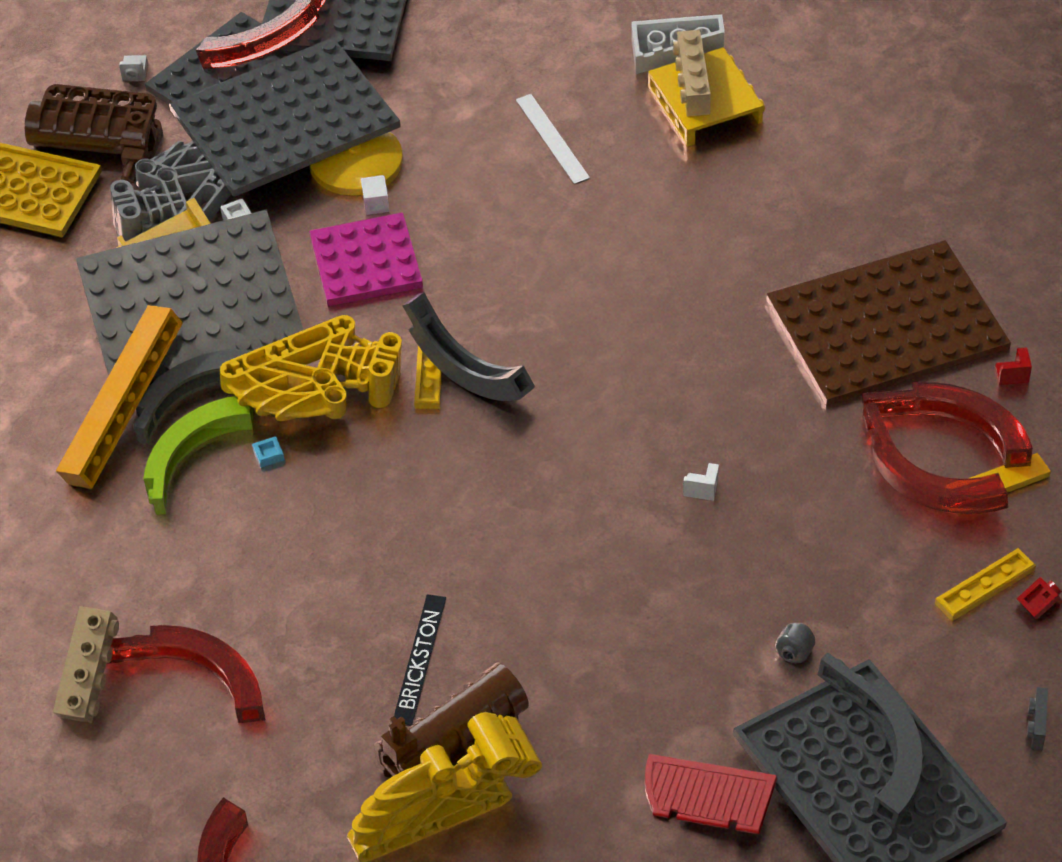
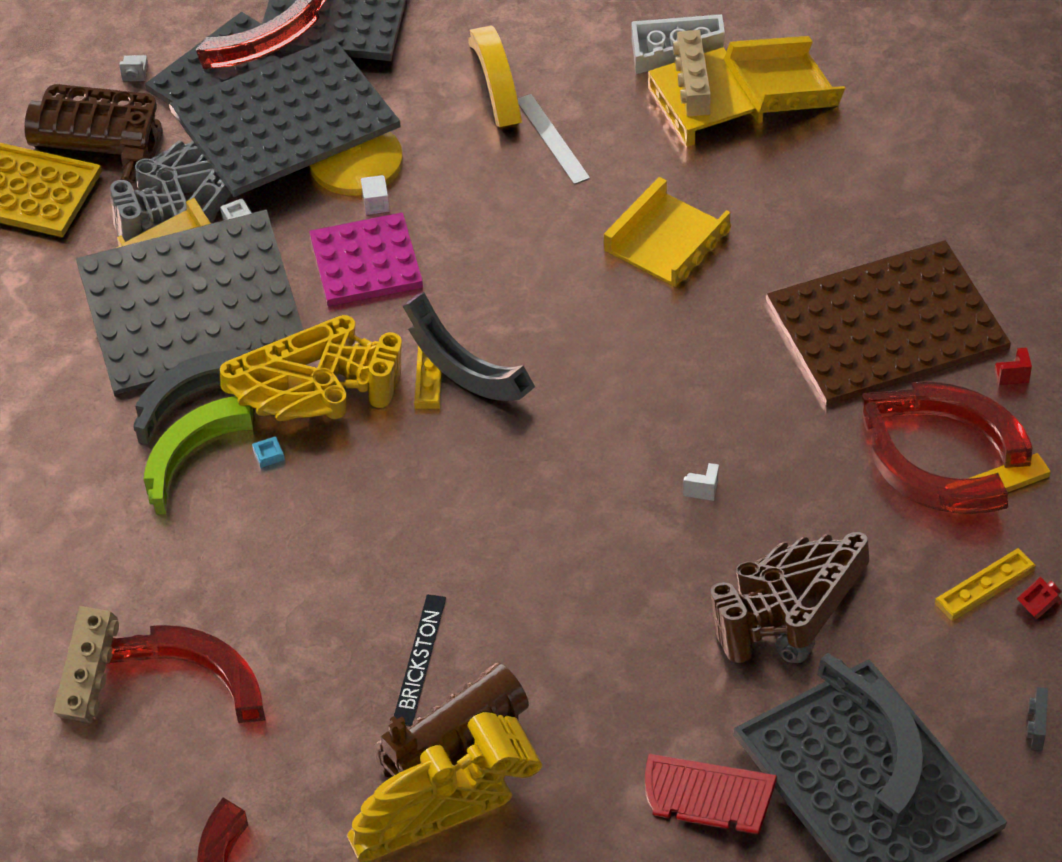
light orange brick [56,305,183,489] -> none
none -> yellow arch [468,26,522,127]
none -> yellow panel [604,177,732,287]
none -> reddish brown beam [710,532,870,663]
none -> yellow panel [724,36,845,113]

